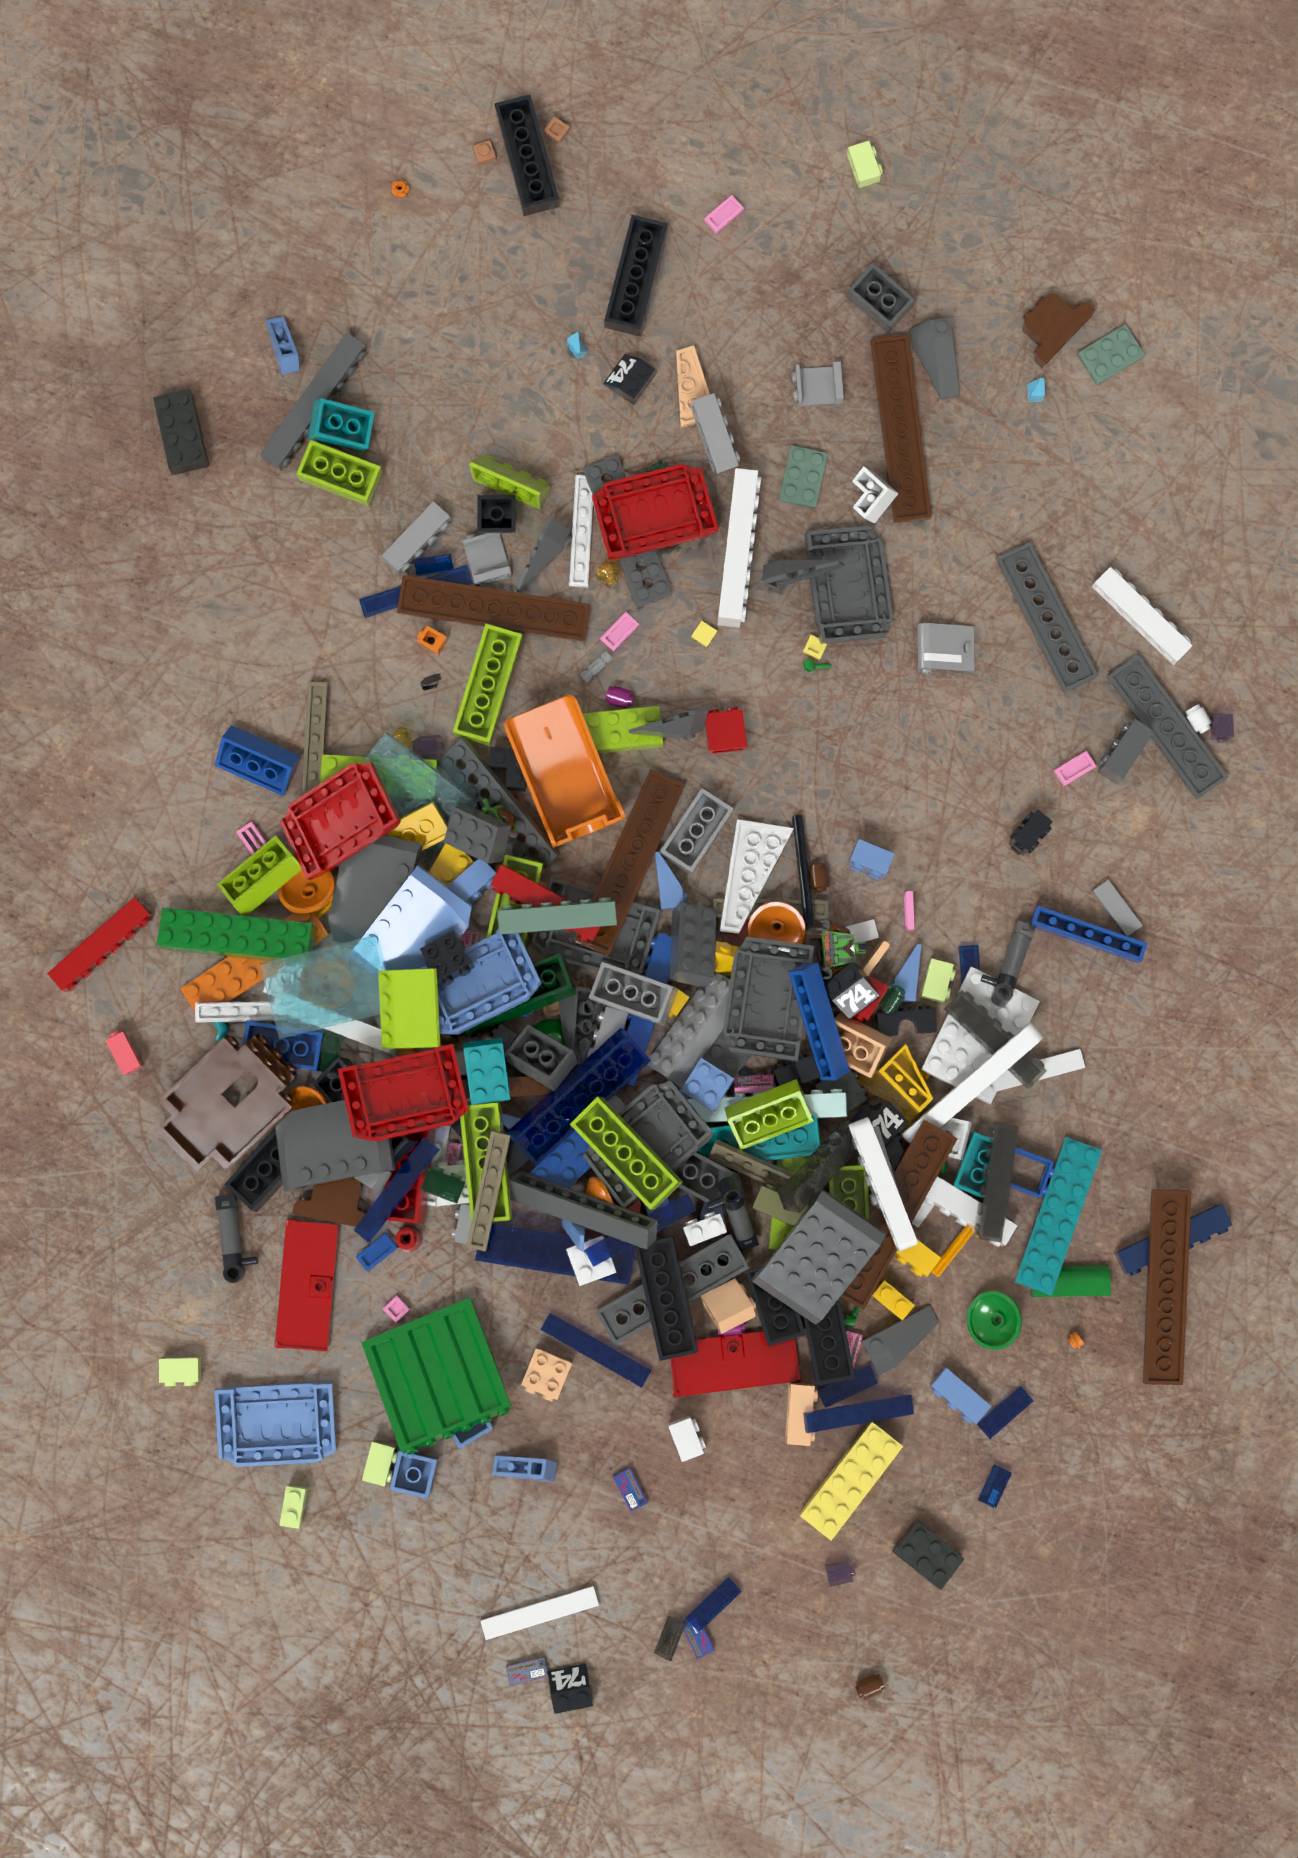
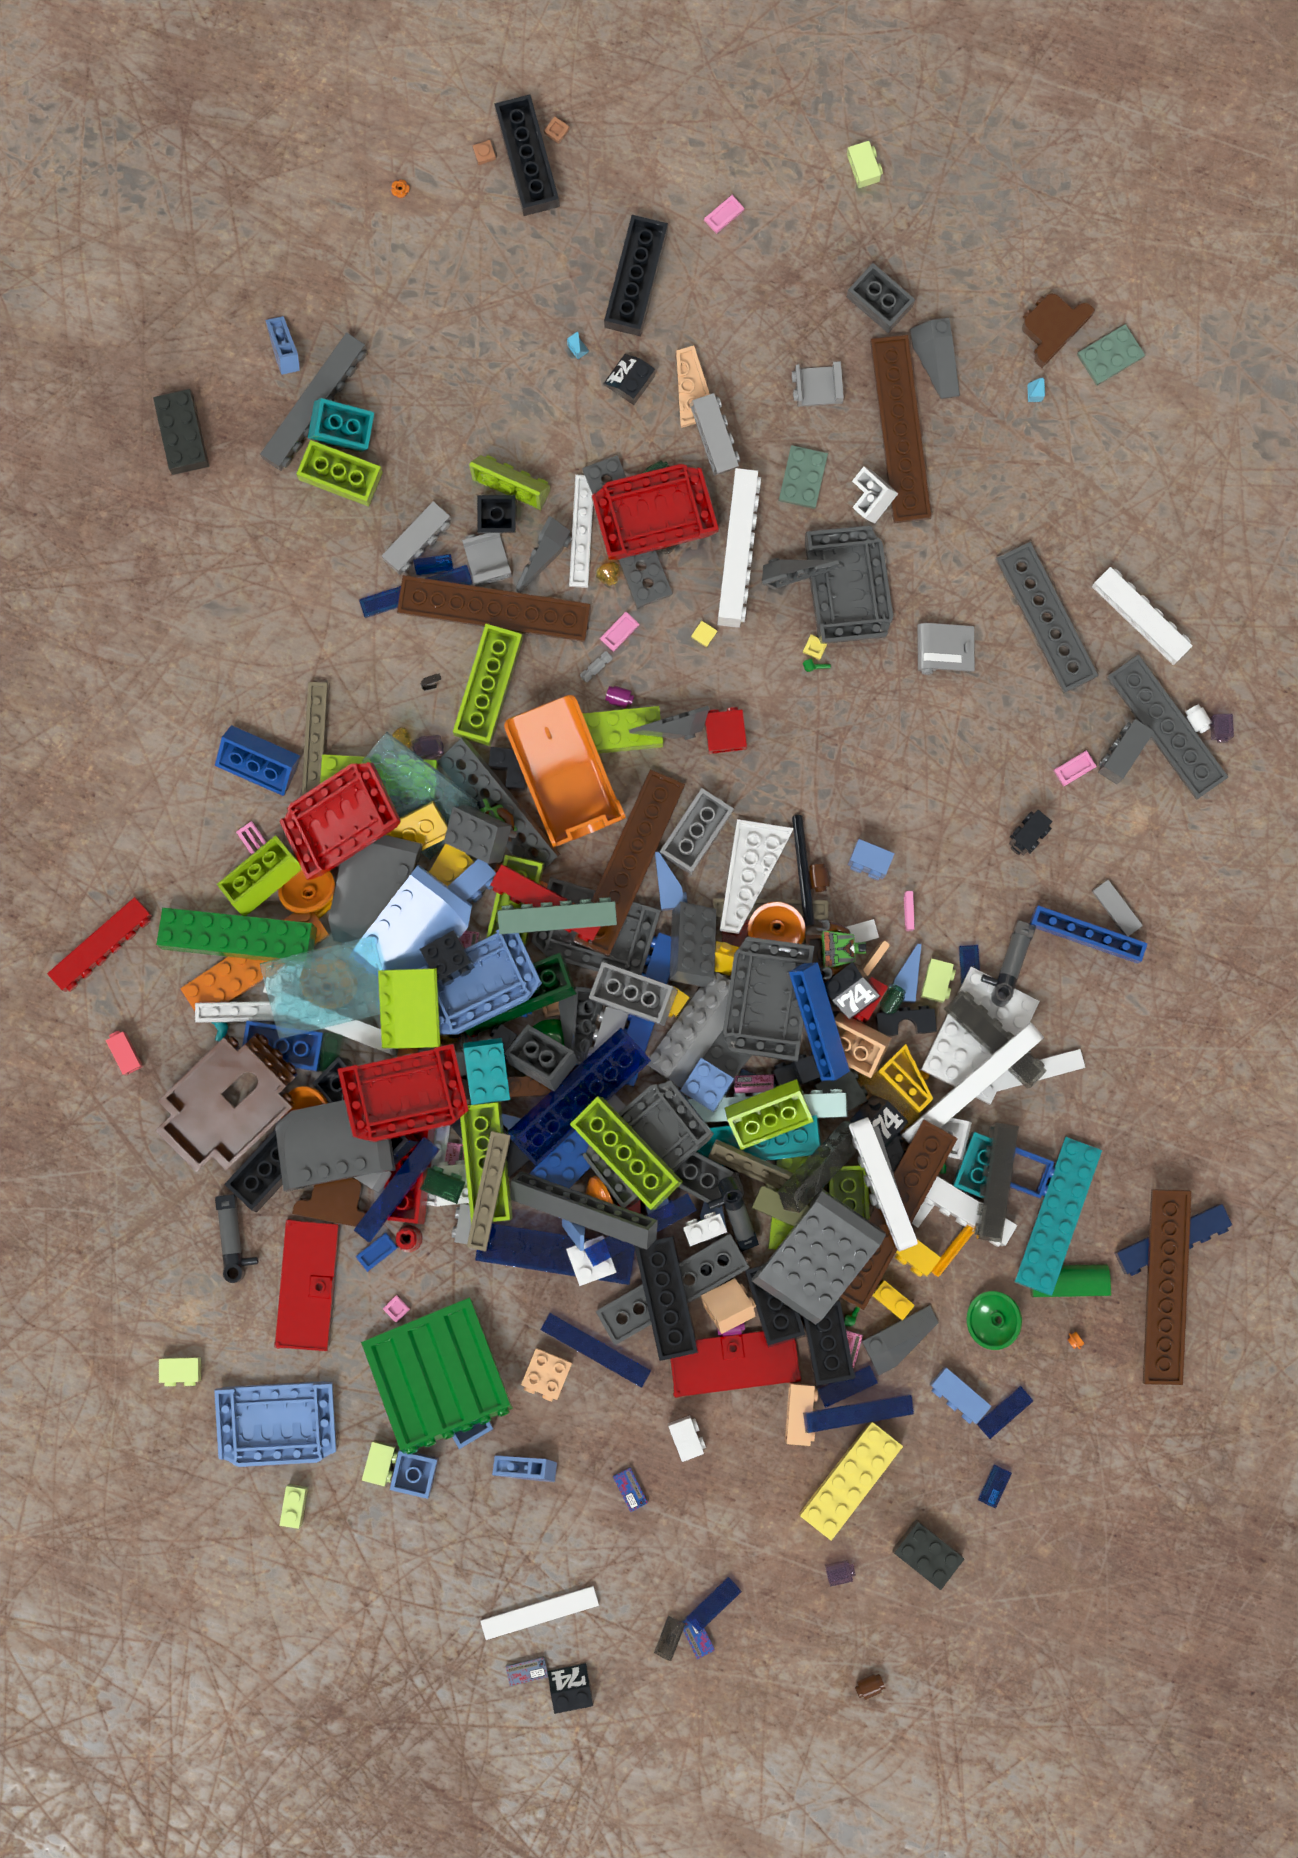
orange brick [417,625,448,656] -> none

